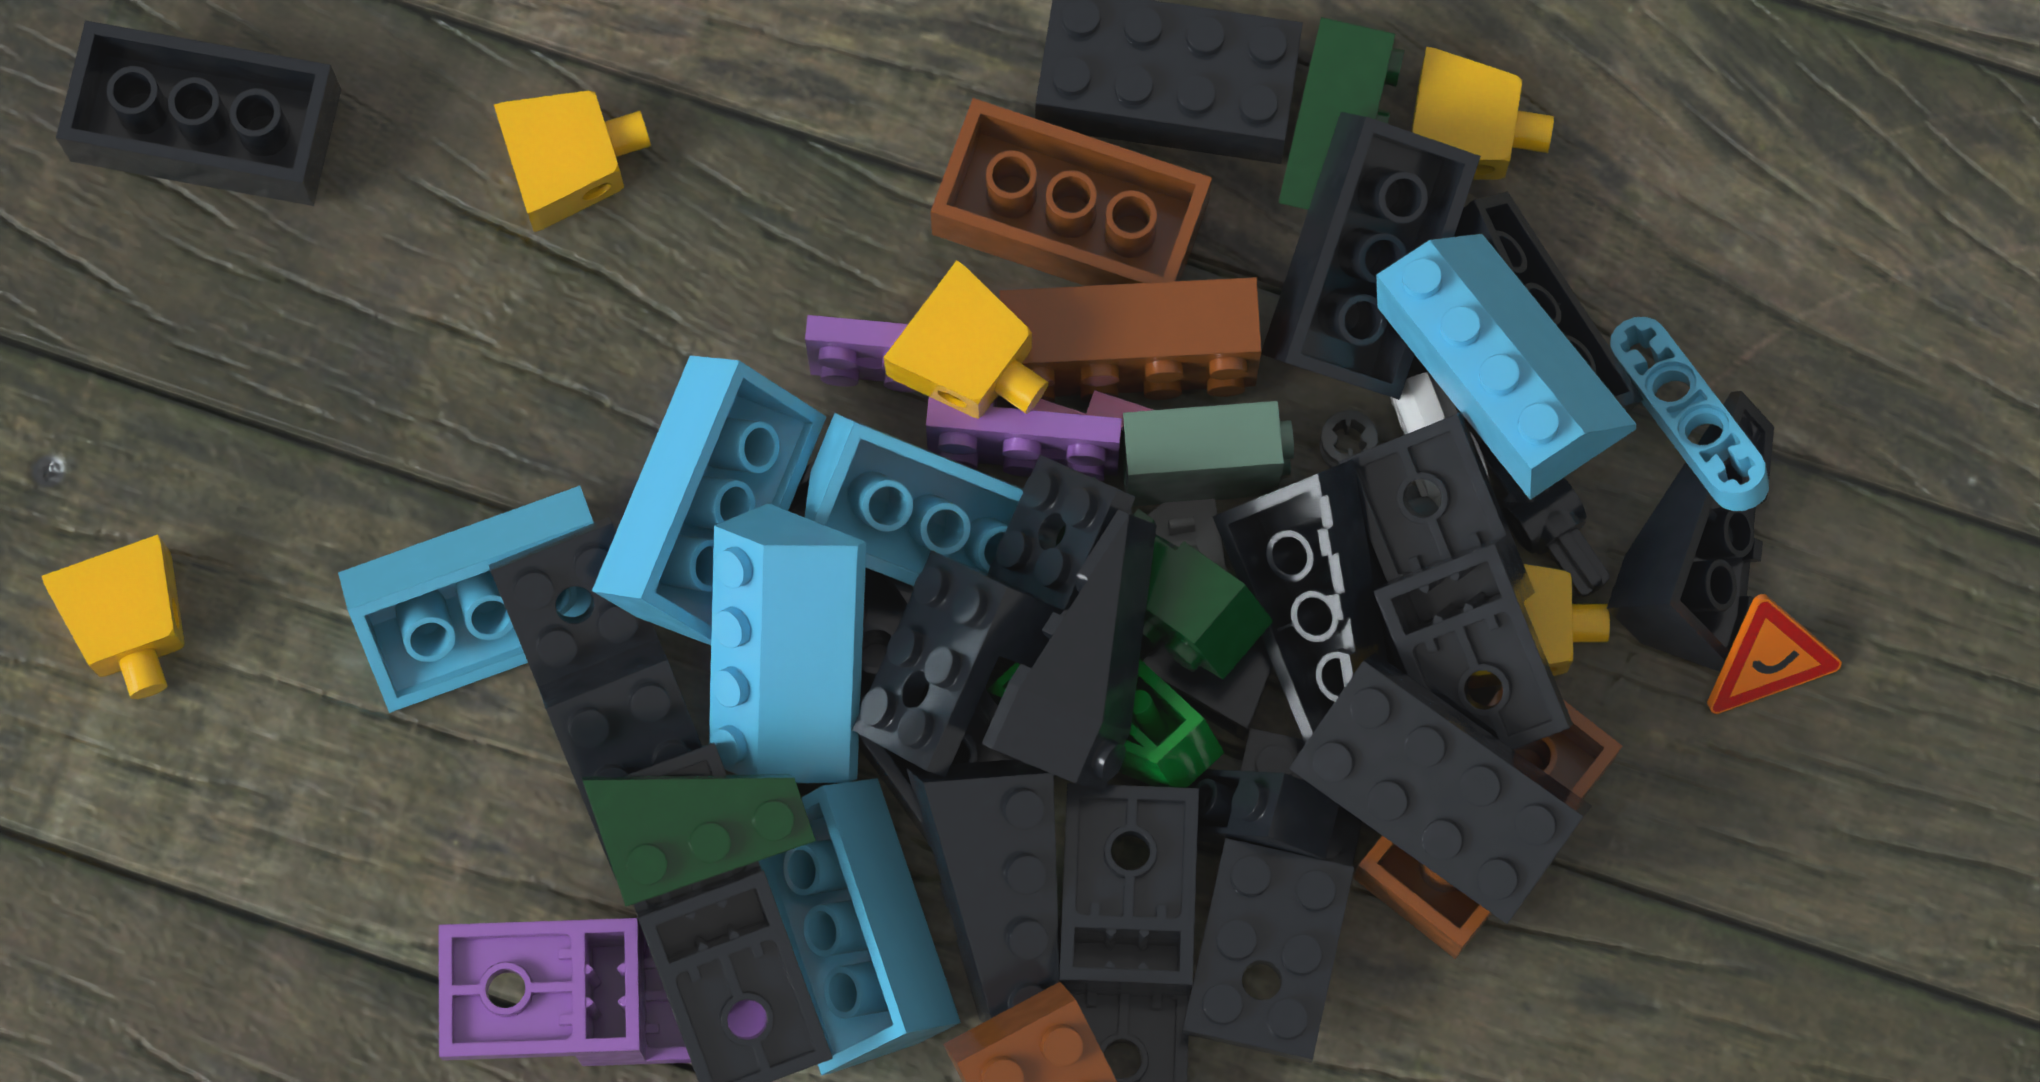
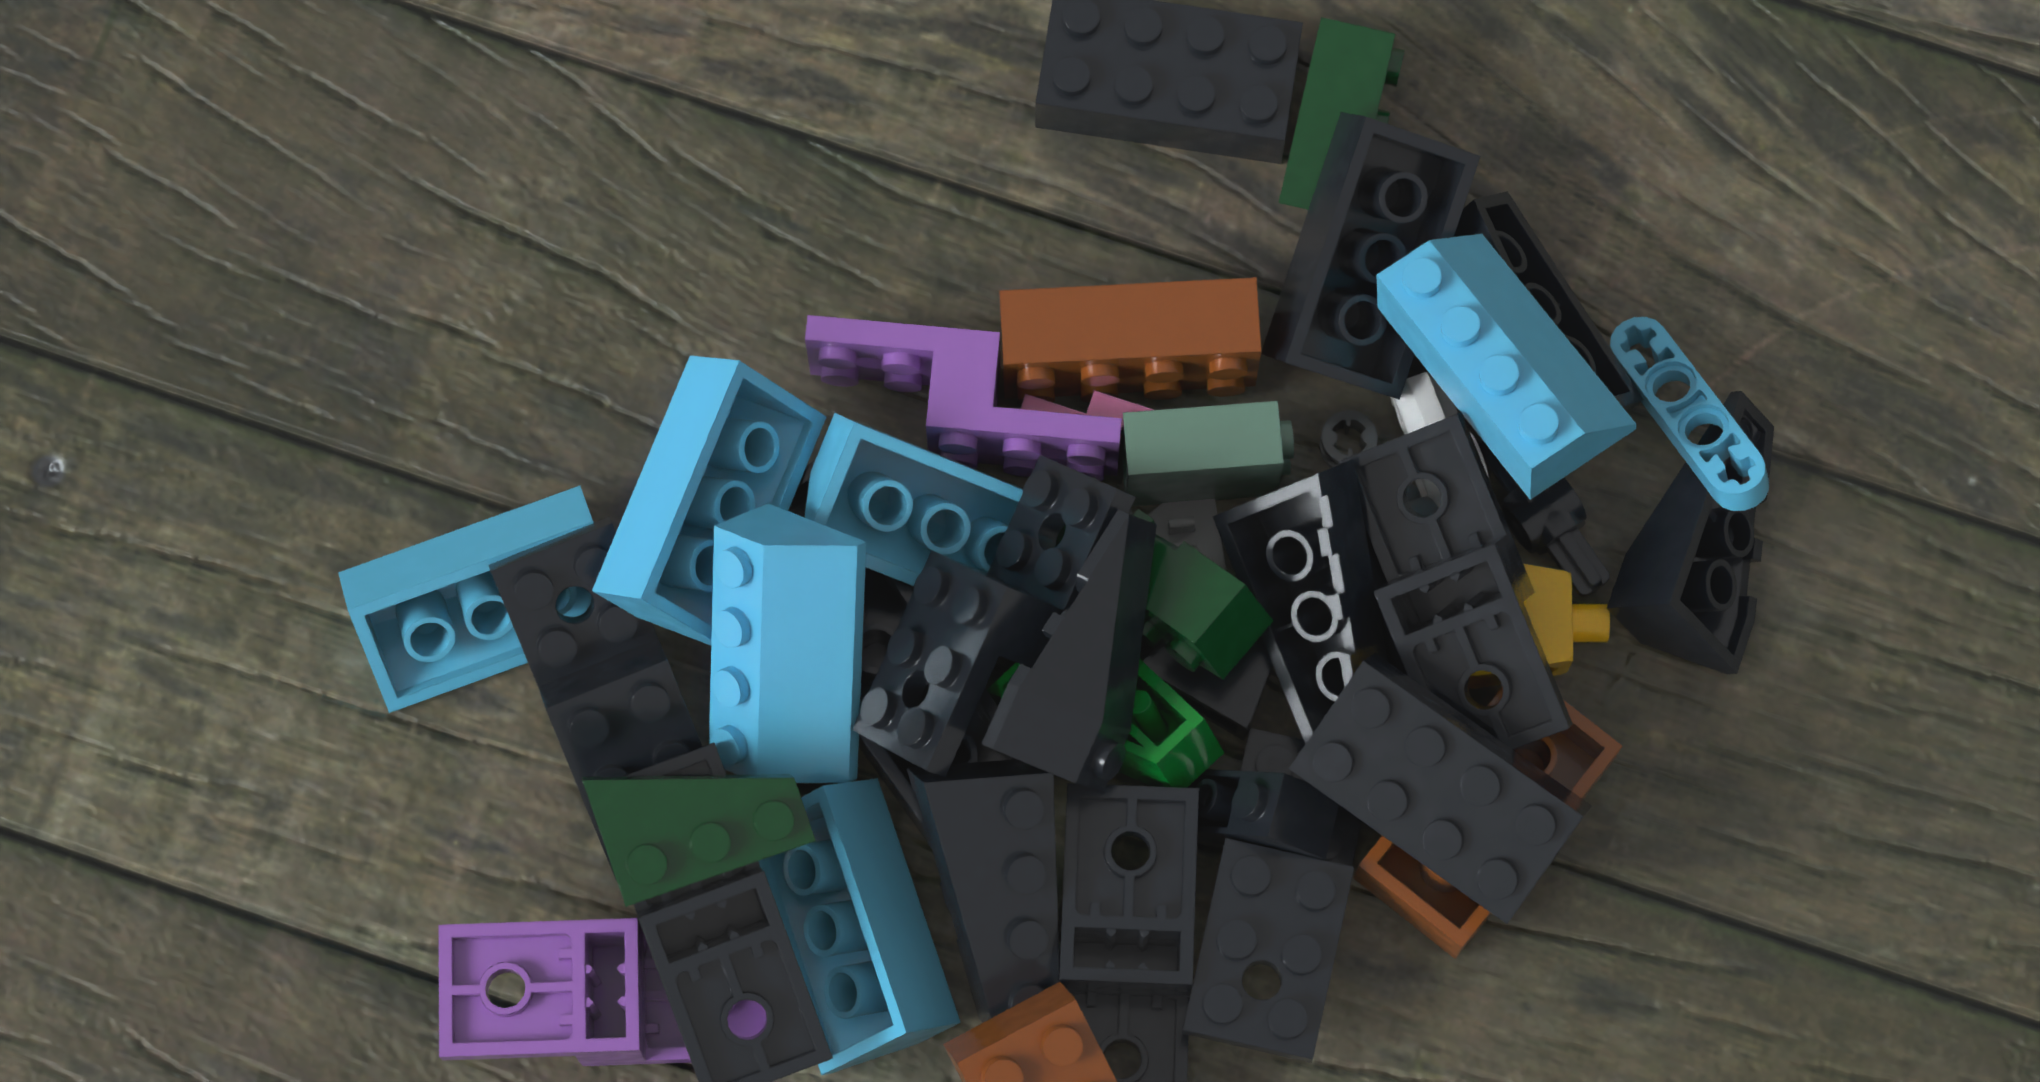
yellow torso [41,534,184,699] -> none
black brick [56,20,341,206] -> none
yellow torso [494,90,651,232] -> none
yellow torso [884,260,1049,418] -> none
dark orange brick [930,98,1212,286] -> none
yellow torso [1411,47,1554,180] -> none
piece [1707,594,1842,714] -> none

